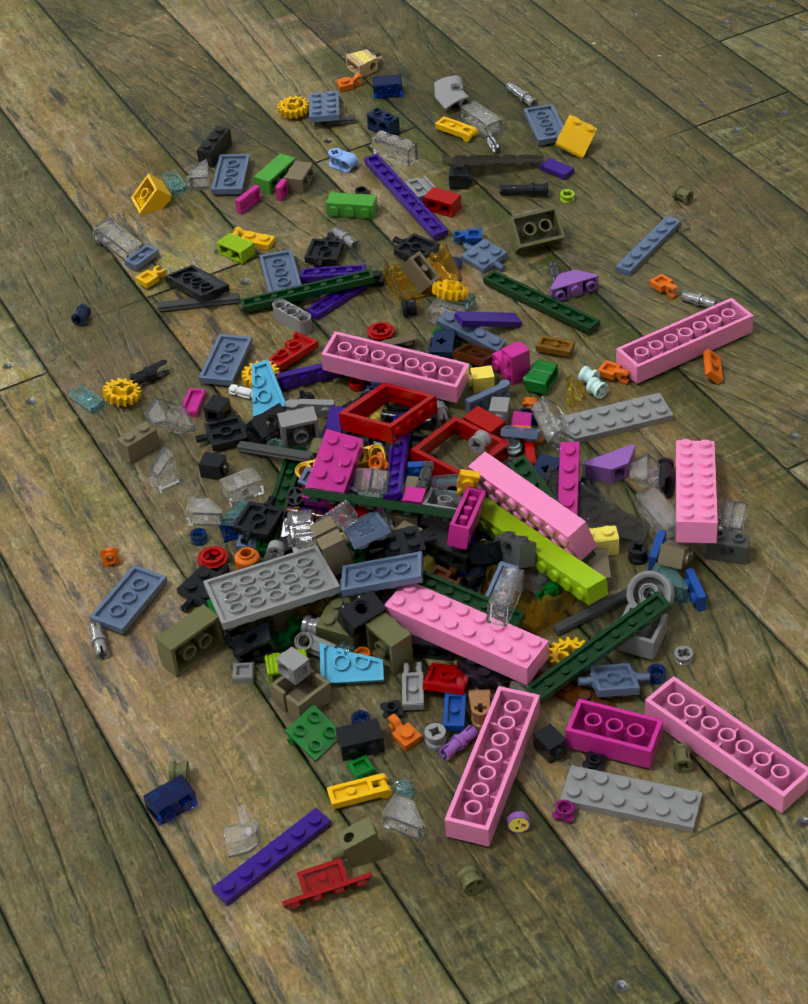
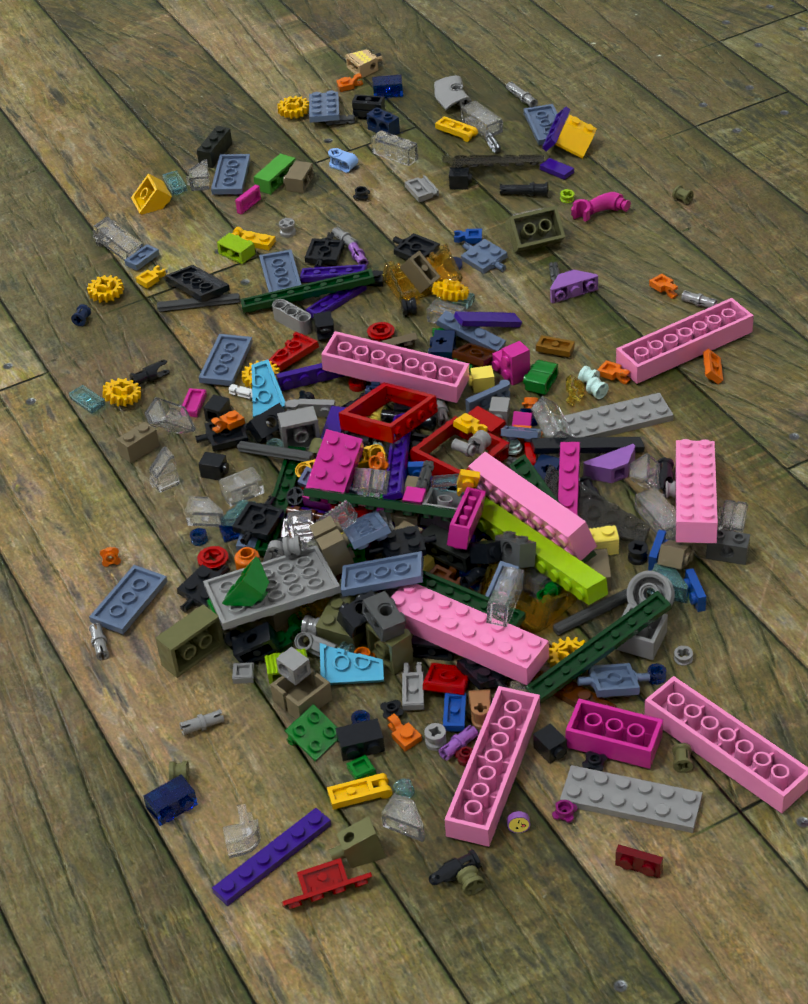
dark pink tile [275,179,289,201] -> none
bright green brick [326,192,378,219] -> none
dark purple plate [364,153,448,240] -> none
red brick [424,187,462,218] -> none
dark green plate [483,270,600,334] -> none
sand blue plate [615,216,681,277] -> none
none -> yellow gear [87,275,124,303]
none -> light grey pin [179,709,224,736]
none -> orange plate [211,410,245,433]
none -> green slope [222,556,269,606]
none -> light grey wheel [279,218,296,238]
none -> light grey wheel [283,535,302,557]
none -> black brick [313,311,334,340]
none -> medium lavender pin [348,242,368,265]
none -> black brick [352,95,386,119]
none -> dark grey brick [362,591,406,642]
none -> black piece [429,849,481,885]
none -> light grey pin [451,438,477,457]
none -> yellow plate [453,413,488,435]
none -> dark red plate [455,746,473,767]
none -> black tile [530,437,645,454]
none -> dark purple tile [542,106,570,151]
none -> dark pink piece [571,192,631,222]
none -> dark red plate [615,844,663,878]
none -> light grey bush [666,481,676,498]

